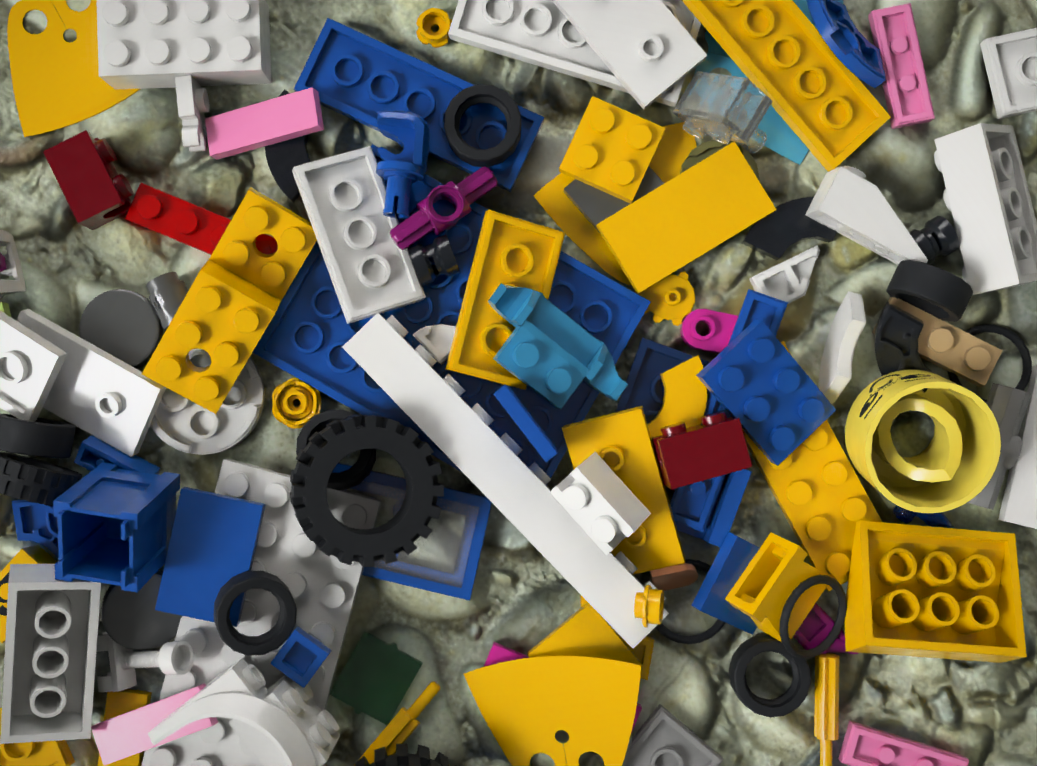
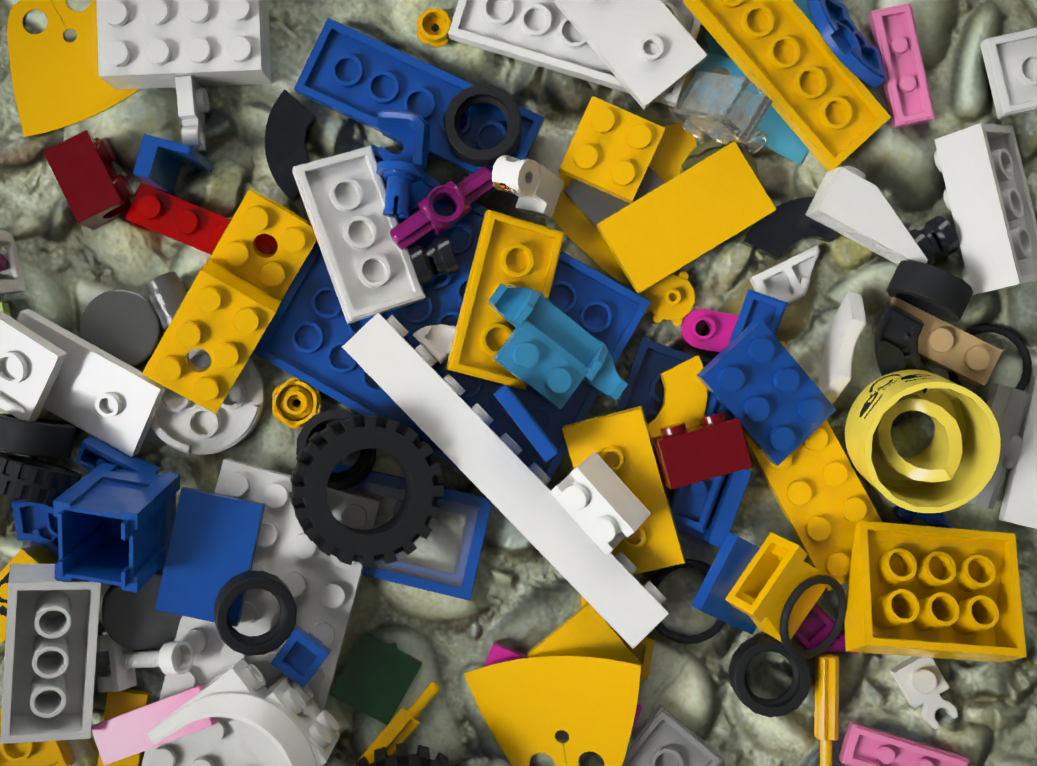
bright pink tile [205,87,324,160] -> none
yellow plate [634,585,664,628] -> none
nougat piece [650,563,698,591] -> none
none -> blue panel [133,134,213,195]
none -> white leg [492,155,564,219]
none -> white plate [889,656,958,729]

